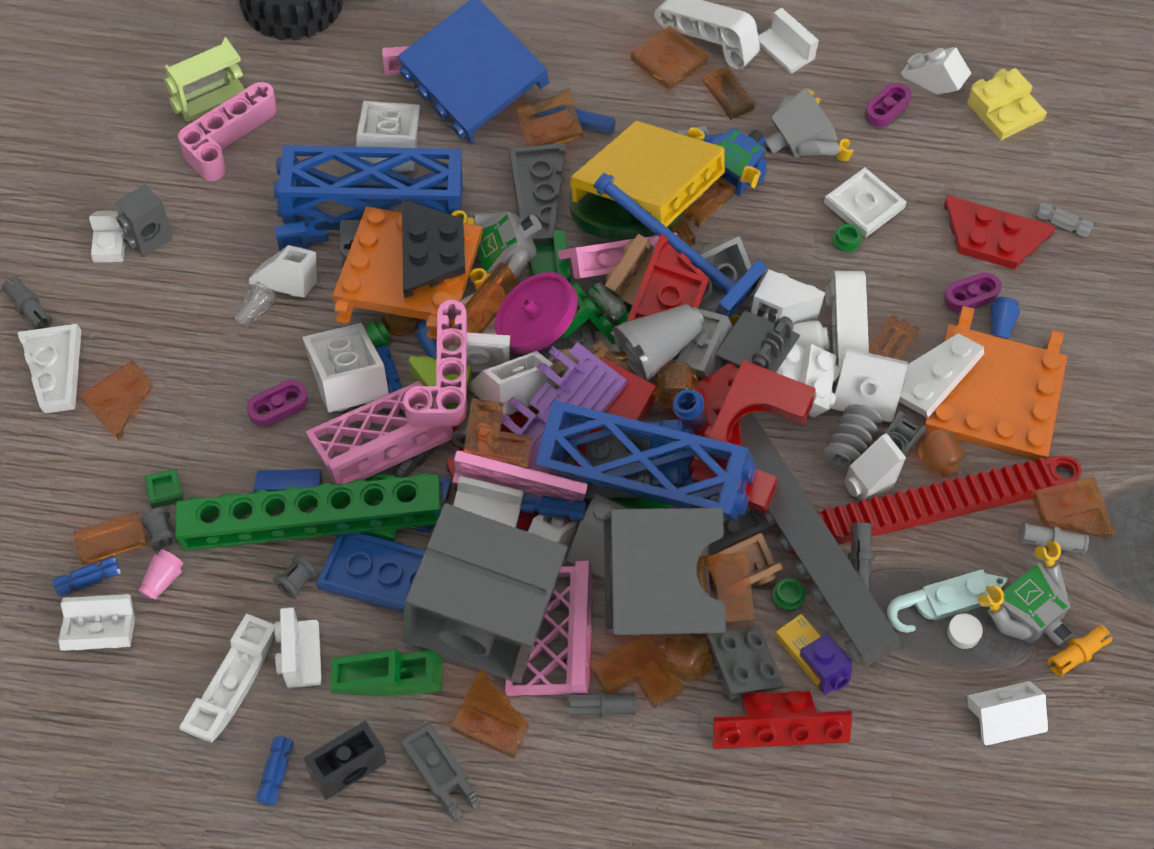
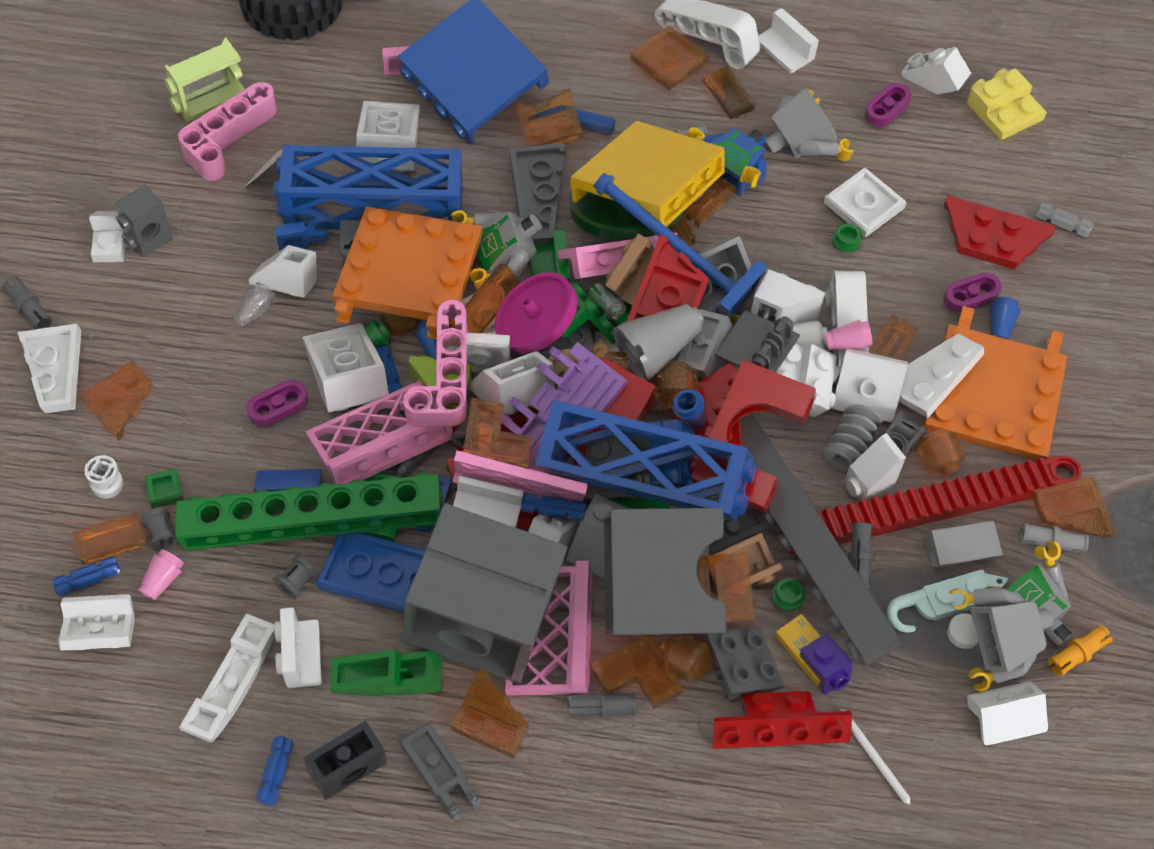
black wing [402,200,465,297] -> none
none -> white wheel [84,455,124,499]
none -> white sticker [244,149,283,187]
none -> bright pink cone [825,319,873,350]
none -> white axle [840,709,911,804]
none -> light grey hinge [923,521,1003,568]
none -> light grey torso [949,587,1053,692]

